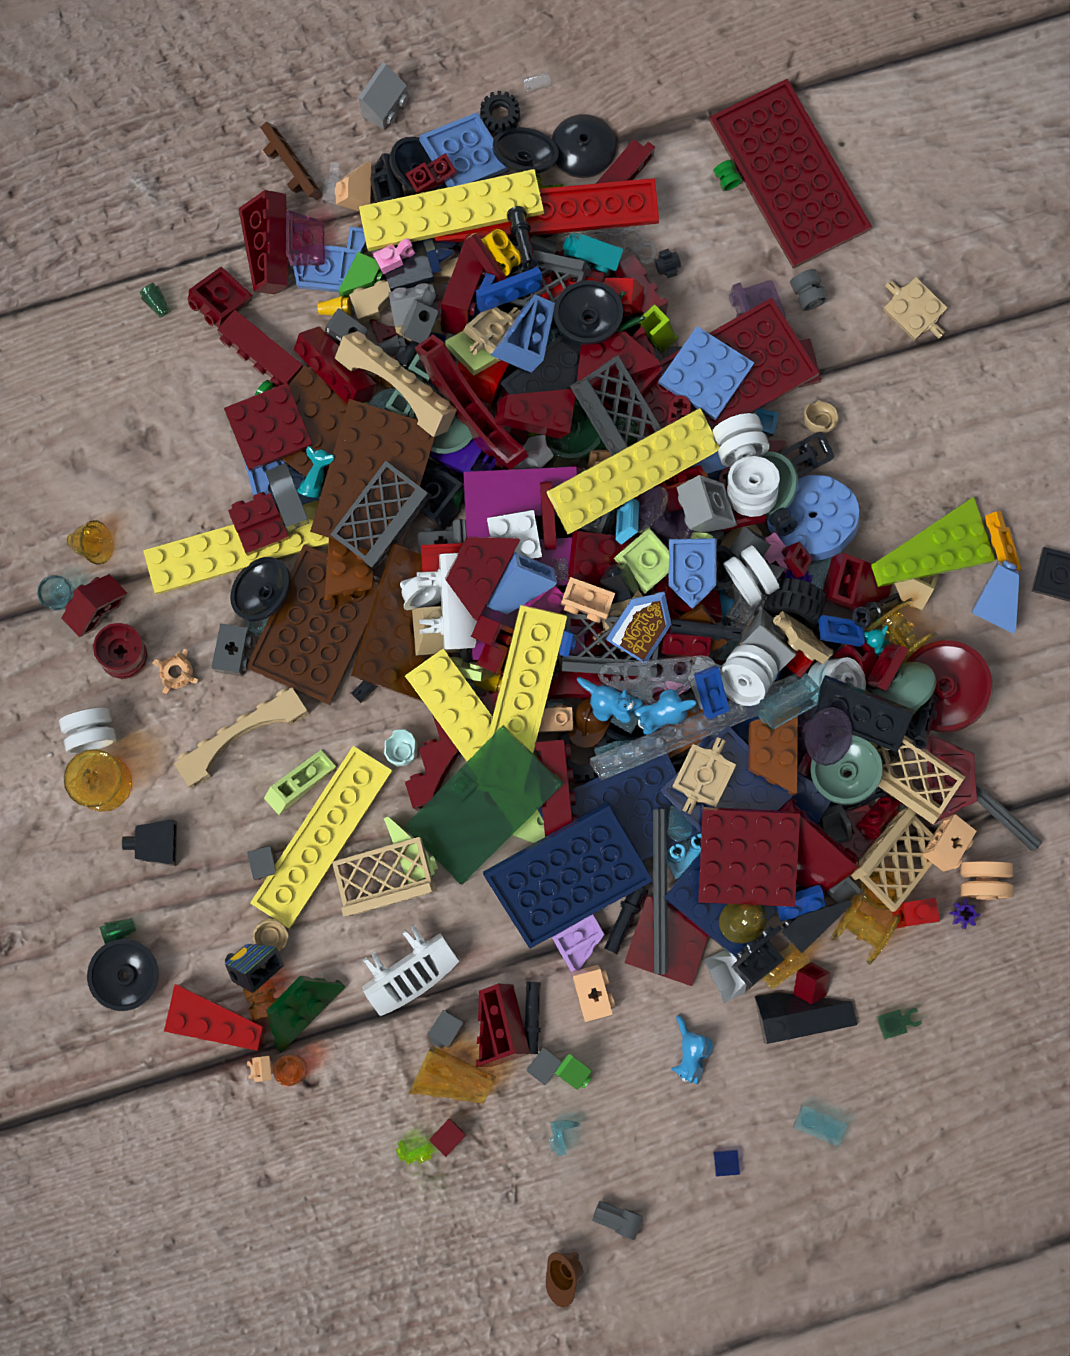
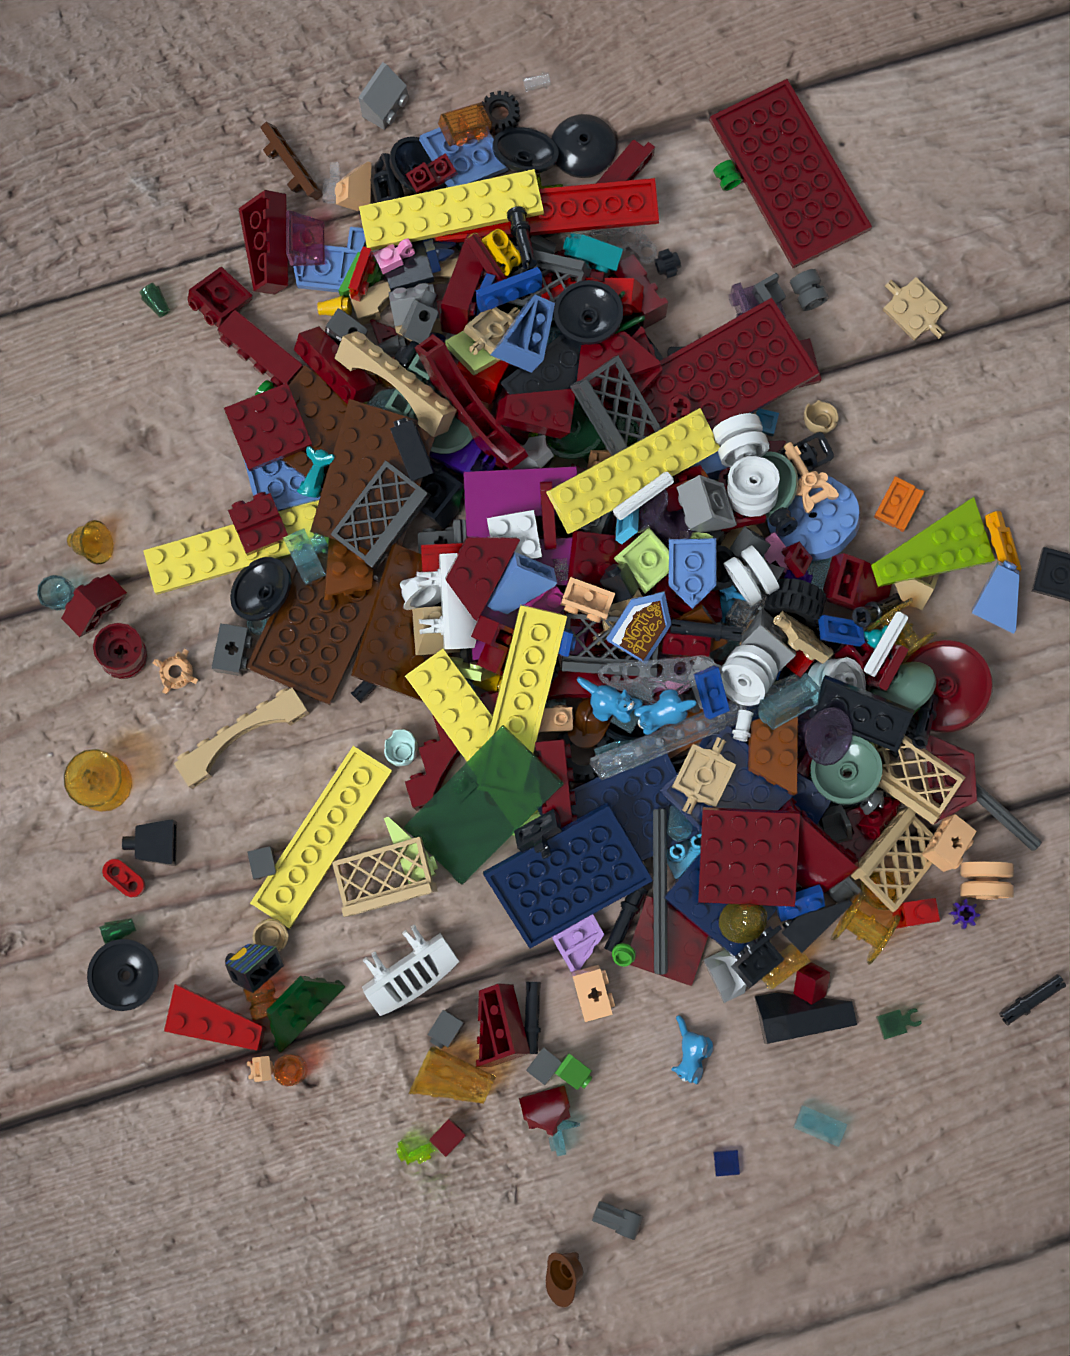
white wheel [59,708,117,754] -> none
yellowish green slope [264,750,336,815] -> none
dark grey slope [265,463,310,532] -> none
lime window [639,305,678,353] -> none
medium blue plate [658,326,754,421] -> none
none -> red plate [102,859,145,898]
none -> clear light blue brick [283,528,326,585]
none -> clear light blue plate [309,532,329,554]
none -> red plate [348,246,376,302]
none -> black window [390,417,435,481]
none -> clear orange brick [438,102,492,147]
none -> black plate [514,809,562,859]
none -> dark red slope [519,1085,571,1136]
none -> bright green plate [612,944,636,967]
none -> white axle [613,472,674,520]
none -> dark azure hand [720,585,746,602]
none -> white pin [732,710,754,741]
none -> dark grey panel [752,273,786,304]
none -> light nougat piece [784,442,839,514]
none -> dark grey hat [860,790,884,815]
none -> white axle [864,611,908,677]
none -> orange plate [874,476,925,532]
none -> black pin [999,974,1066,1026]

